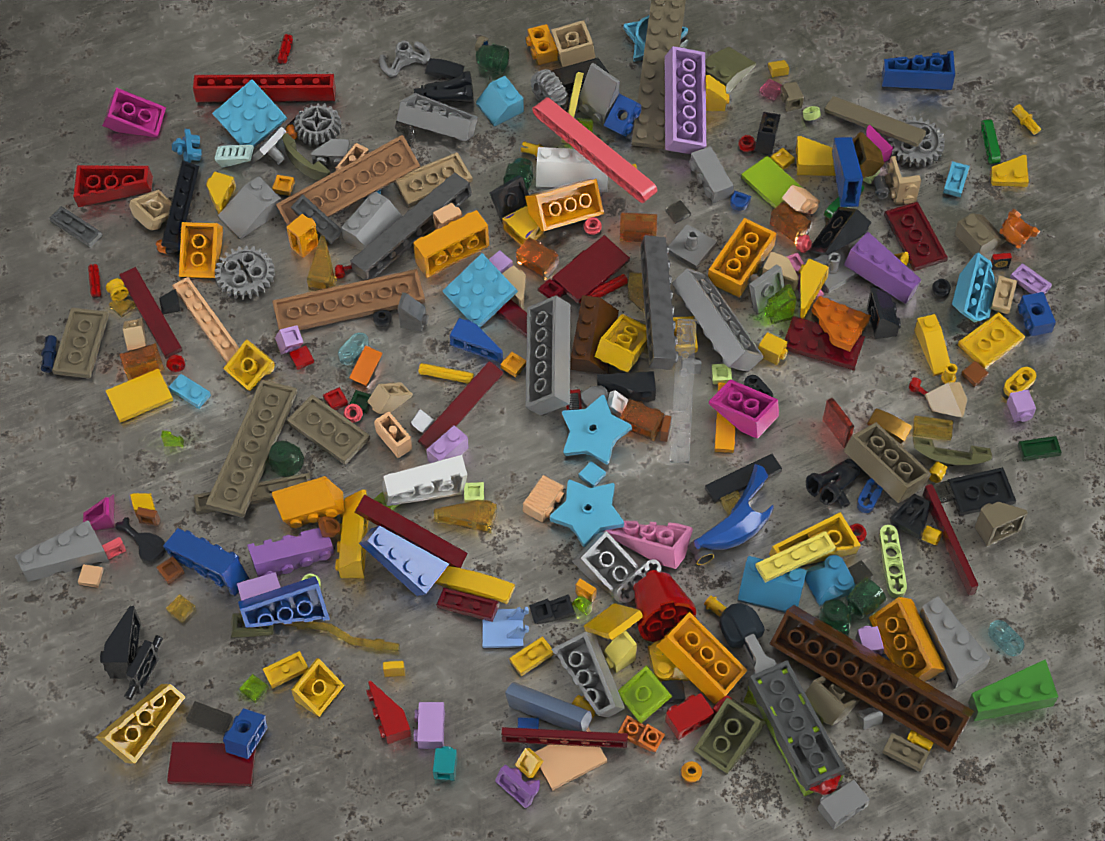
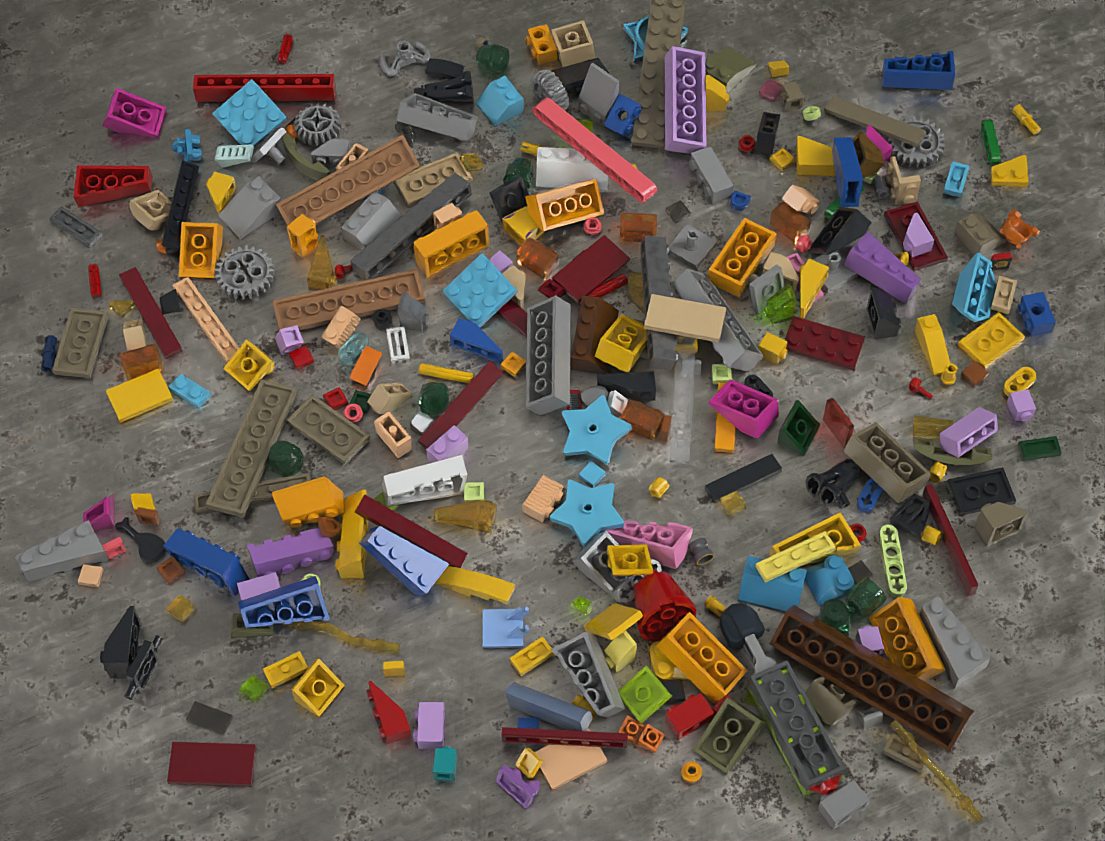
yellow wedge [95,684,185,764] -> none
yellow wheel [105,278,129,302] -> none
clear neon green tile [161,431,184,447] -> none
red plate [166,355,186,372] -> none
blue brick [223,708,267,759] -> none
light orange plate [272,175,295,196] -> none
dark grey tile [290,194,342,245] -> none
dark red tile [436,588,500,622] -> none
black slope [529,594,576,624] -> none
light yellow tile [561,72,584,144] -> none
light orange plate [575,578,597,603] -> none
blue piece [694,464,774,550] -> none
lime tile [741,156,803,211] -> none
orange plate [811,296,871,352] -> none
pearl gold slope [867,408,912,443] -> none
yellow pin [906,729,934,752] -> none
tan slope [925,382,967,418] -> none
black plate [932,279,951,296] -> none
bright green wedge [968,659,1058,721] -> none
clear light blue plate [988,620,1025,656] -> none
lavender plate [1010,263,1052,294] -> none
none -> light nougat brick [321,306,361,350]
none -> white tile [386,326,410,364]
none -> clear green helmet [419,381,449,416]
none -> clear yellow tile [459,153,484,171]
none -> yellow slope [607,544,653,576]
none -> tan tile [644,294,726,342]
none -> yellow hose [648,477,669,498]
none -> dark green slope [777,400,820,454]
none -> clear yellow bar [890,720,984,823]
none -> lavender slope [903,213,934,257]
none -> lavender brick [940,407,998,458]

